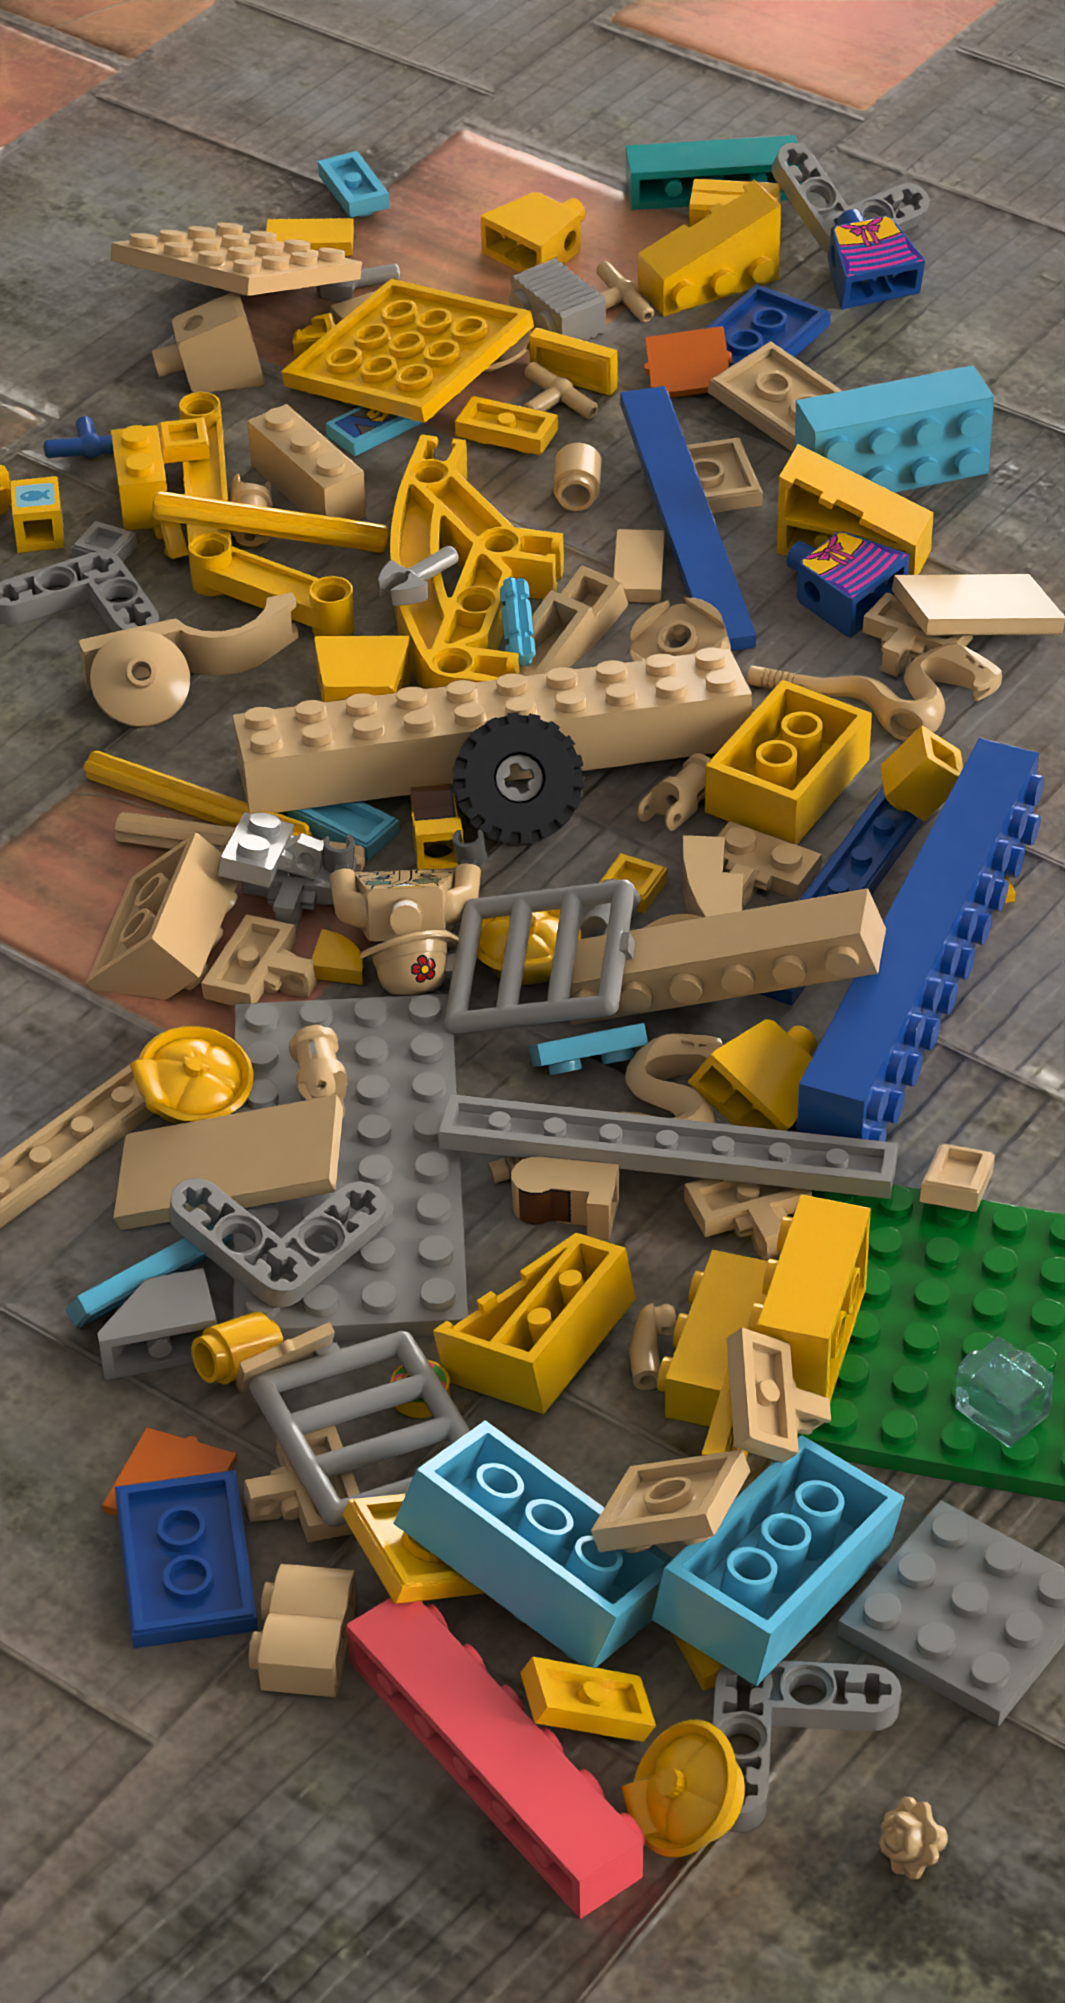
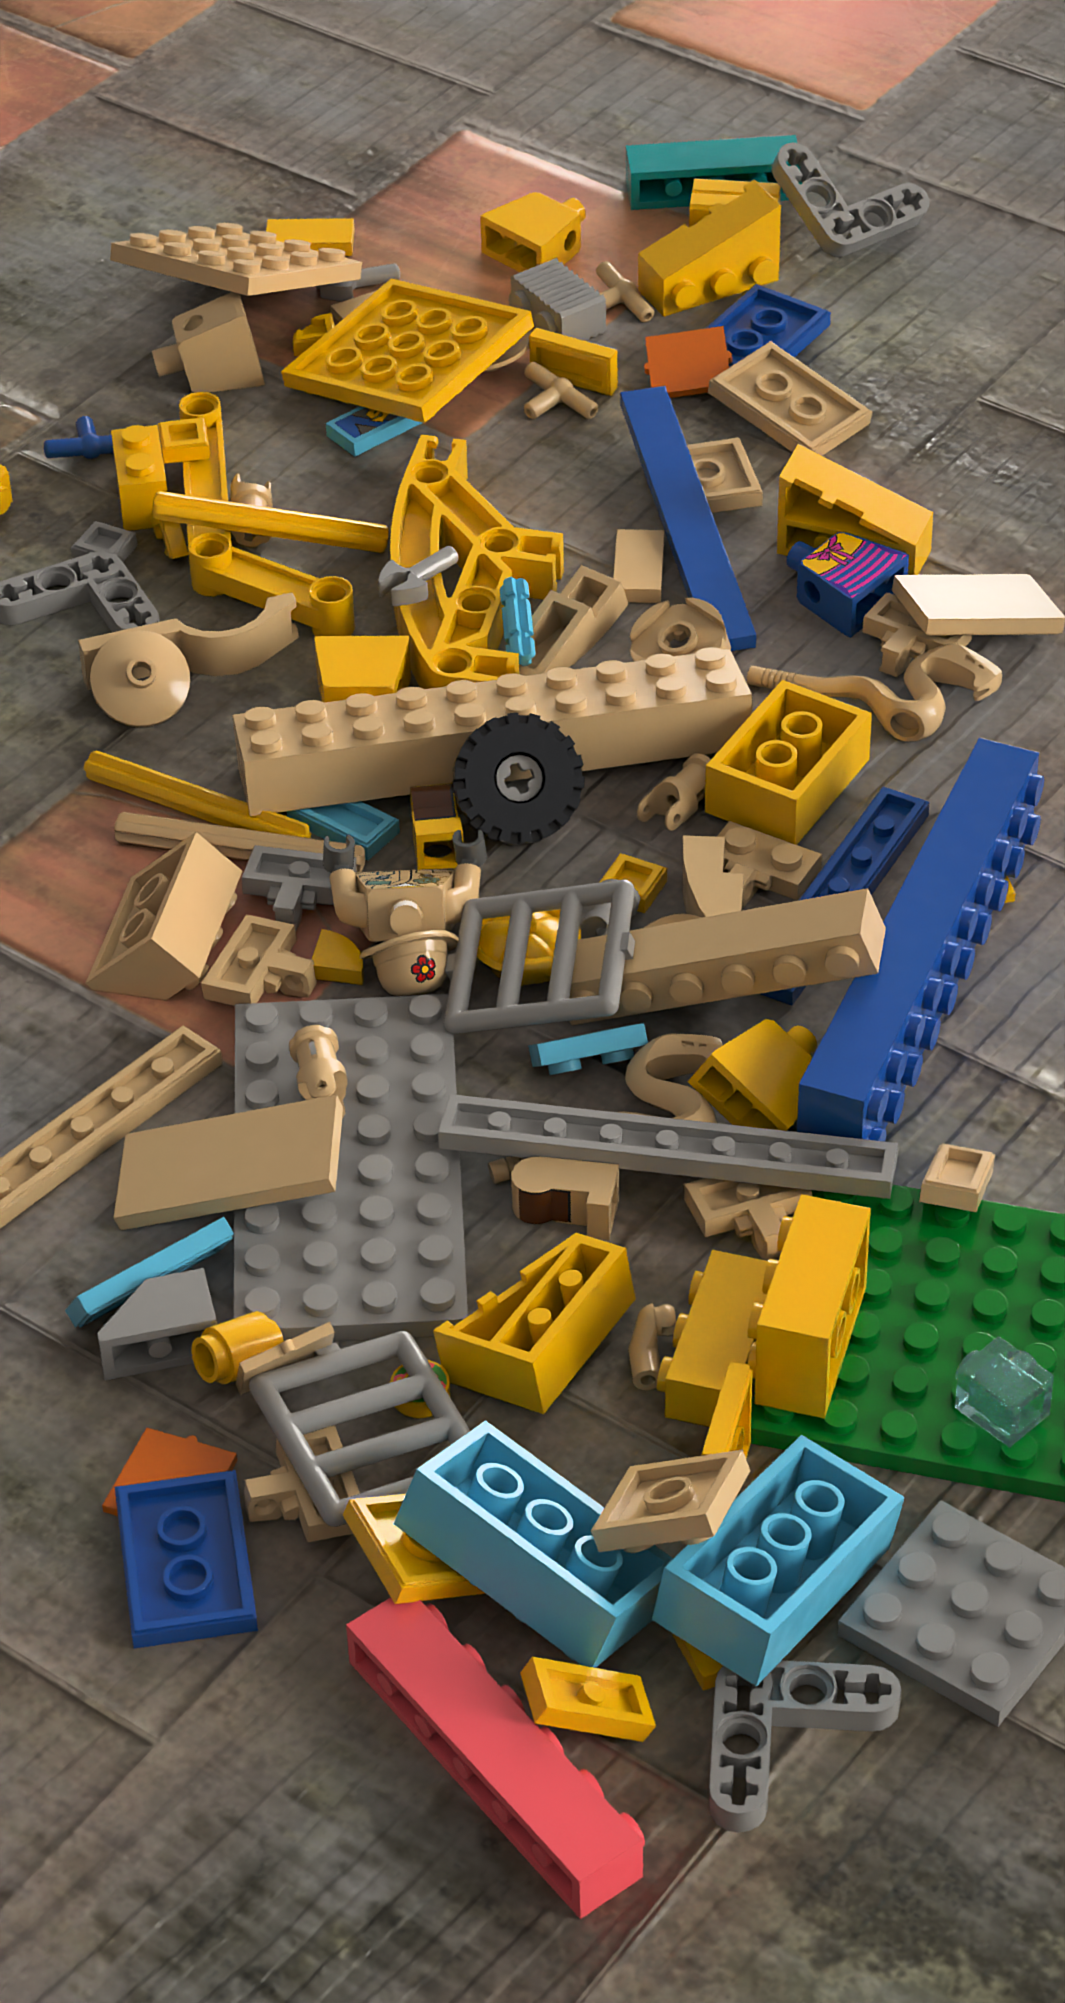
yellow brick [10,476,65,553] -> none
yellow piece [130,1026,254,1124] -> none
light grey beam [169,1178,387,1308] -> none
light grey hinge [218,812,324,888] -> none
tan brick [247,404,366,521] -> none
tan brick [249,1564,358,1697] -> none
medium azure plate [318,151,390,218] -> none
yellow plate [455,396,558,456] -> none
tan brick [553,443,602,511] -> none
yellow piece [621,1720,745,1858] -> none
tan hinge [727,1328,831,1463] -> none
medium azure brick [795,365,994,493] -> none
blue torso [828,209,925,309] -> none
tan plant [879,1797,947,1880] -> none
yellow brick [880,726,963,821] -> none

